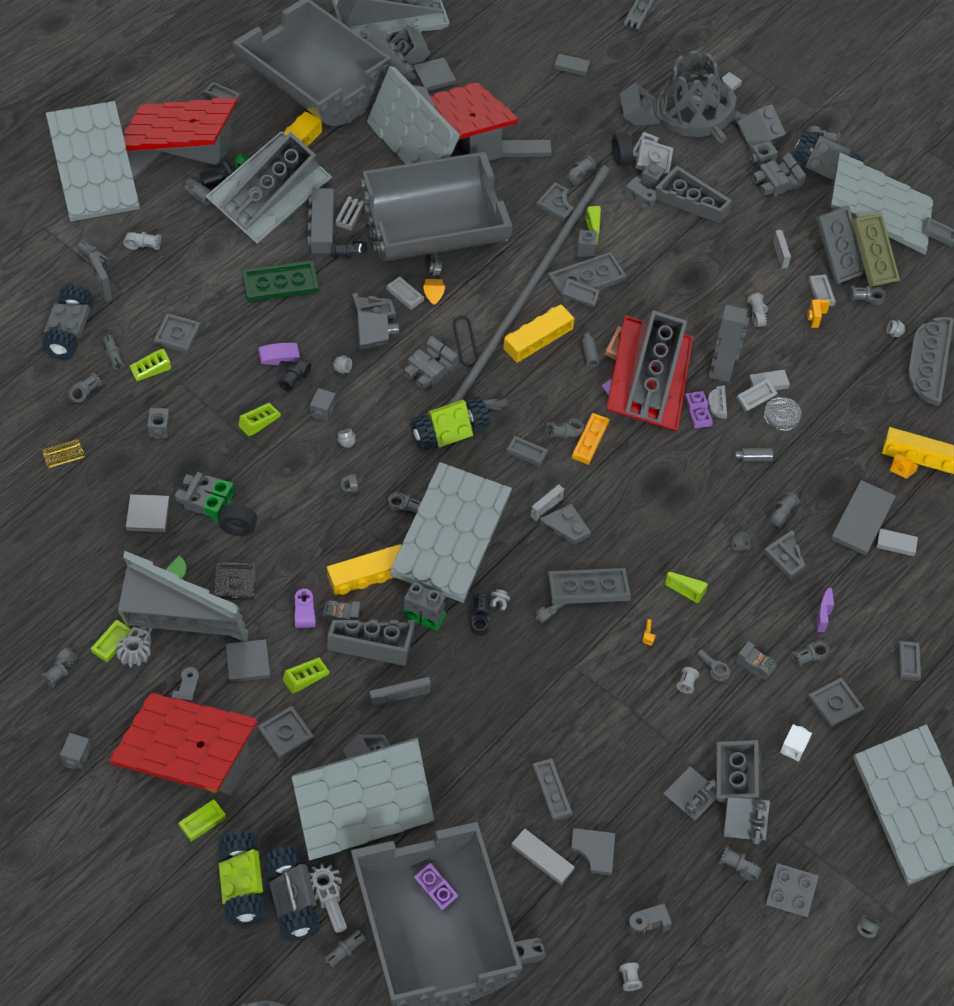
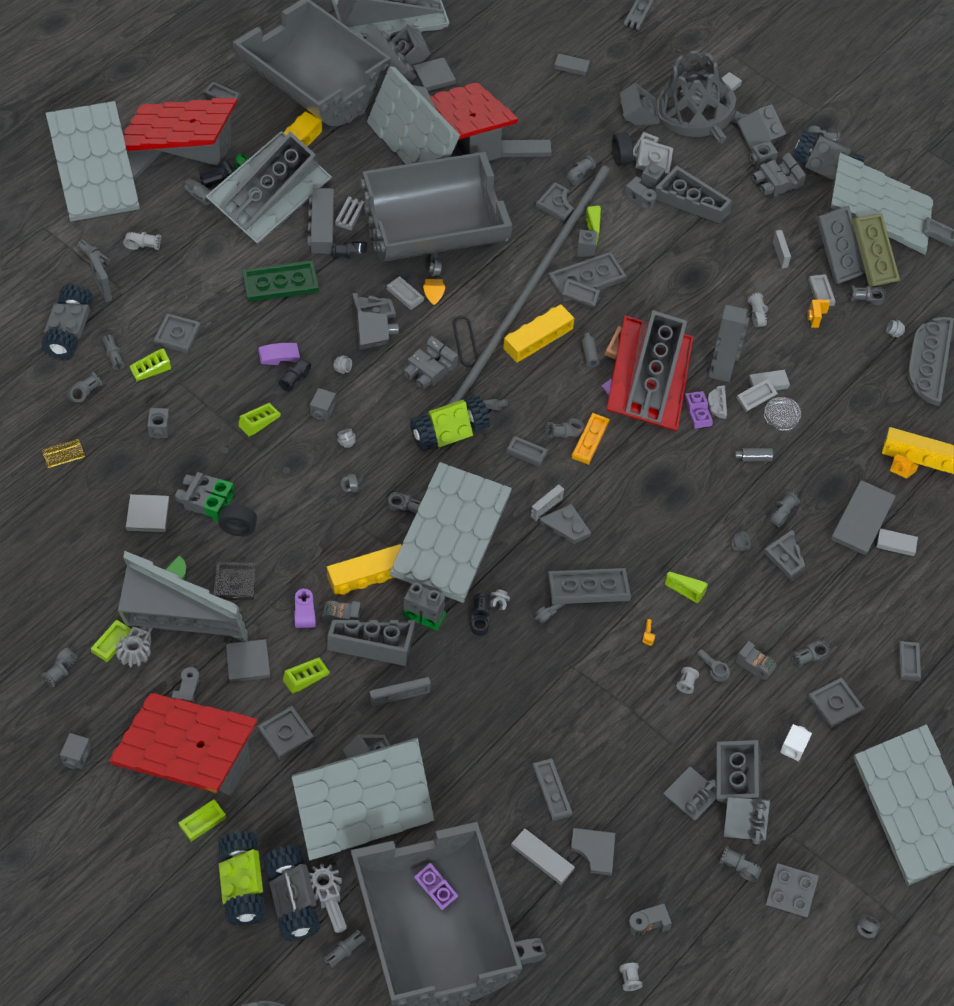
medium lavender slope [817,588,834,632] -> none

